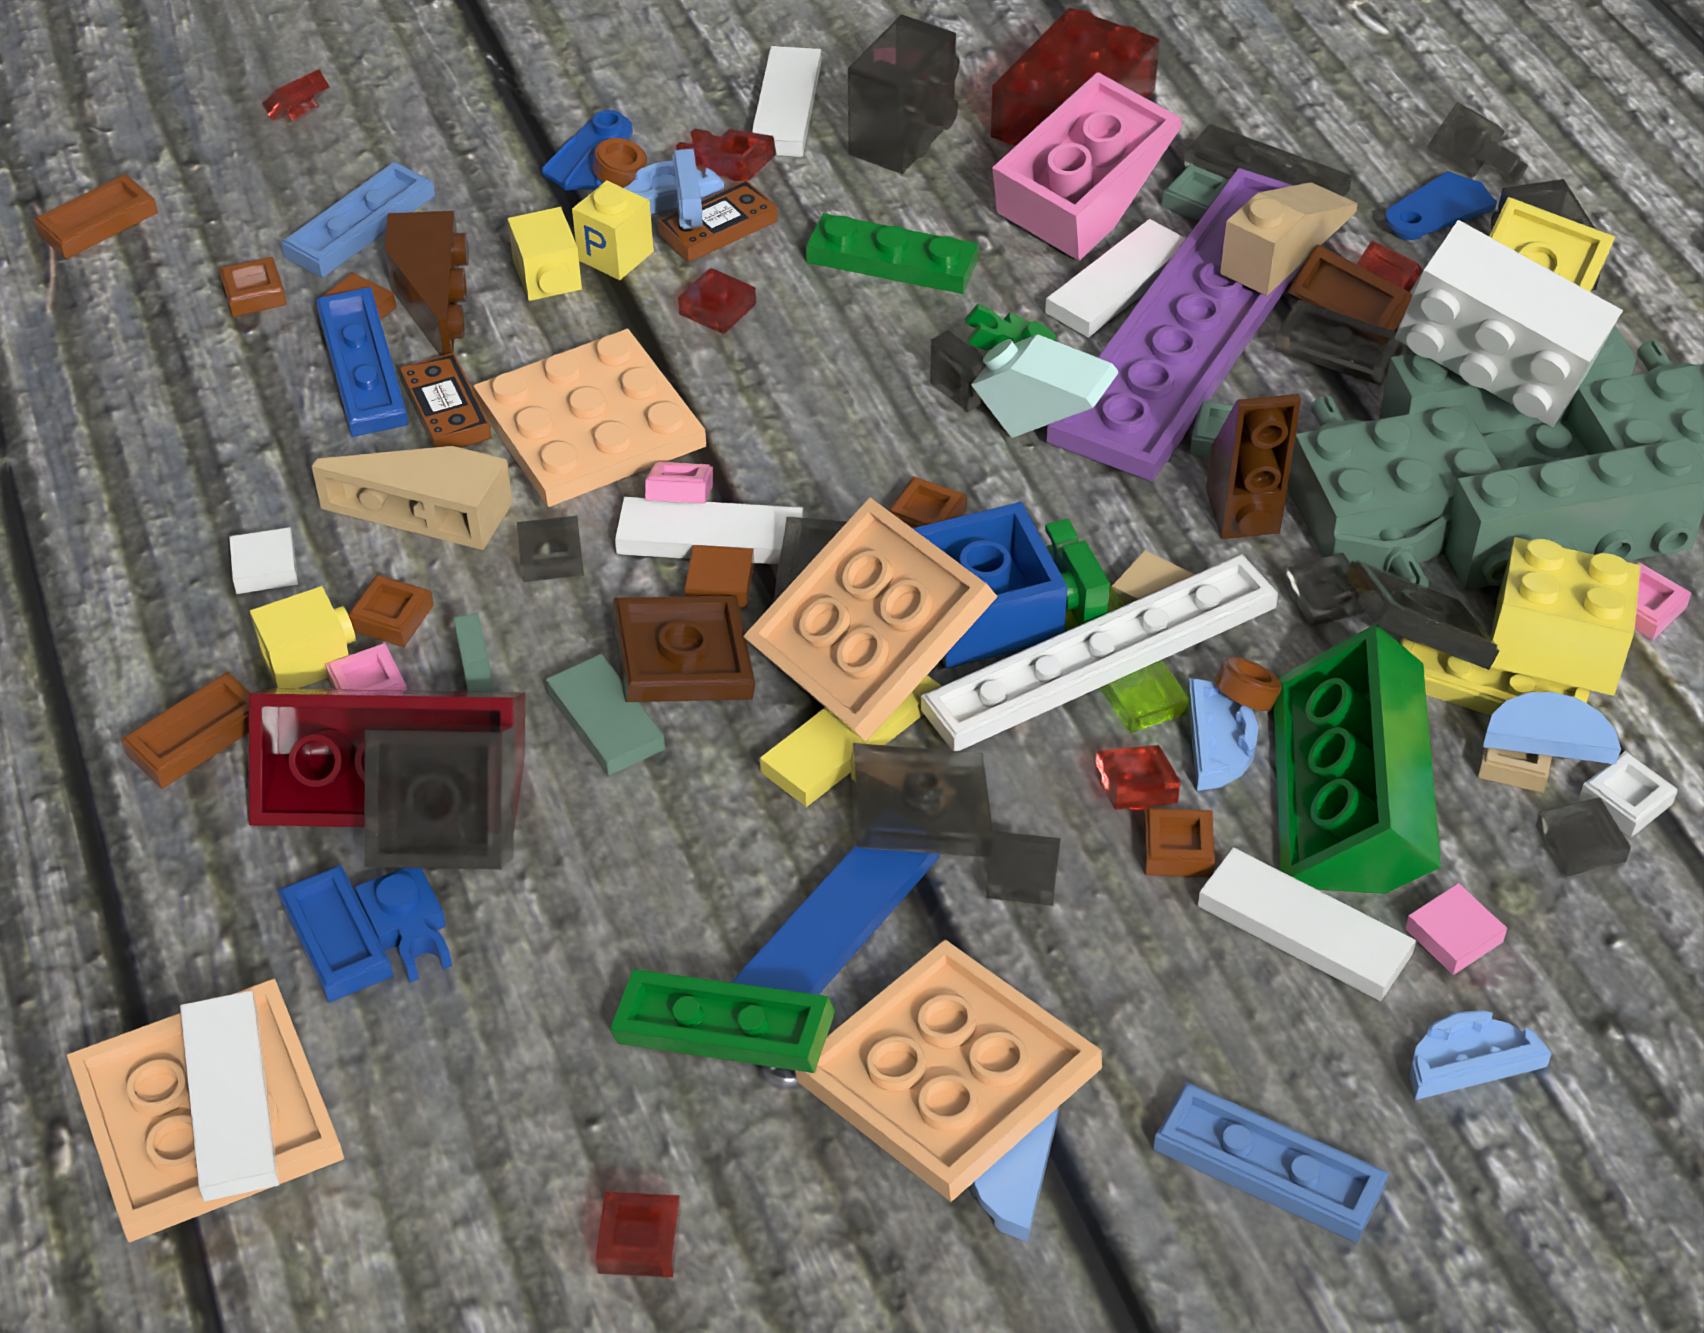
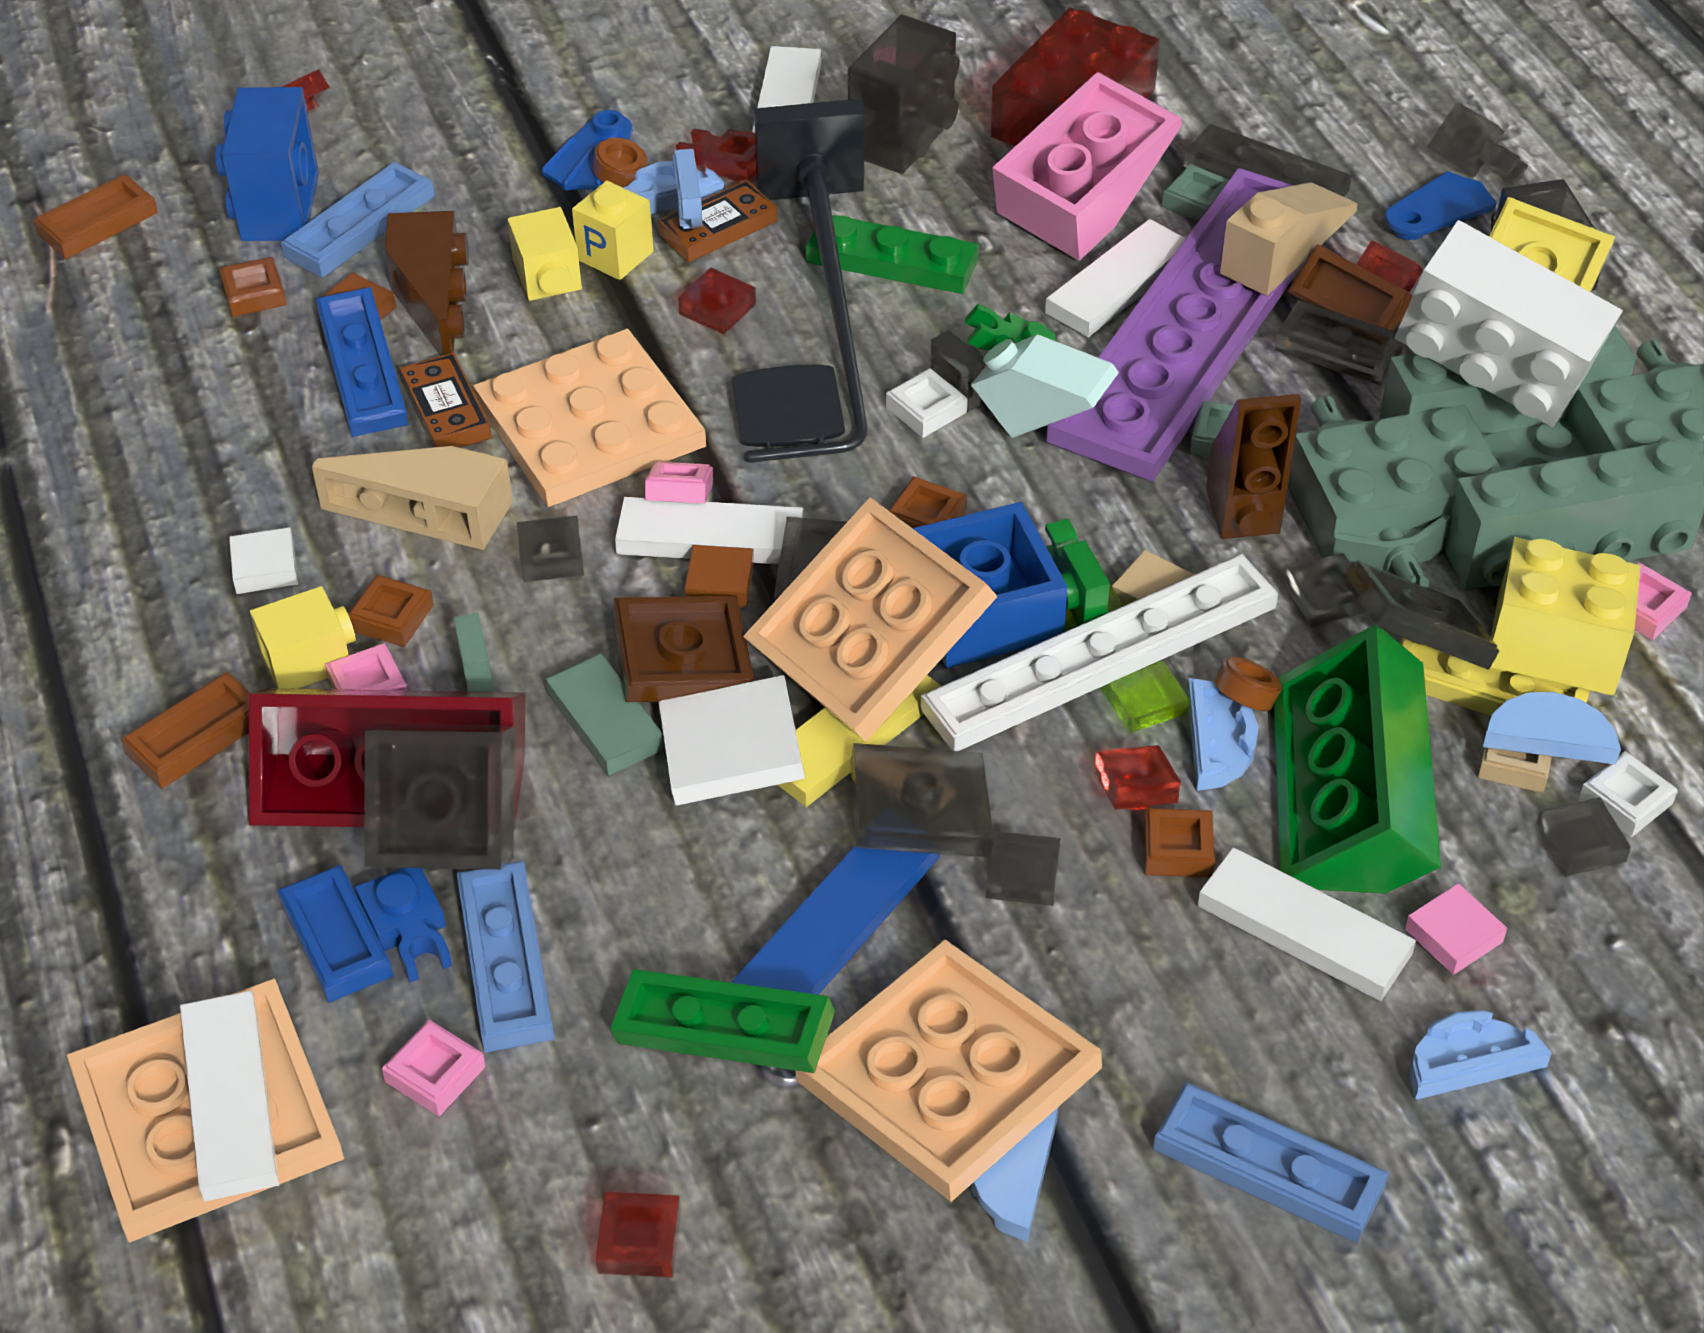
none -> blue brick [216,87,319,241]
none -> bright pink tile [382,1020,486,1117]
none -> medium blue tile [457,861,555,1053]
none -> white tile [659,675,805,805]
none -> black piece [732,98,868,463]
none -> white tile [886,368,967,438]

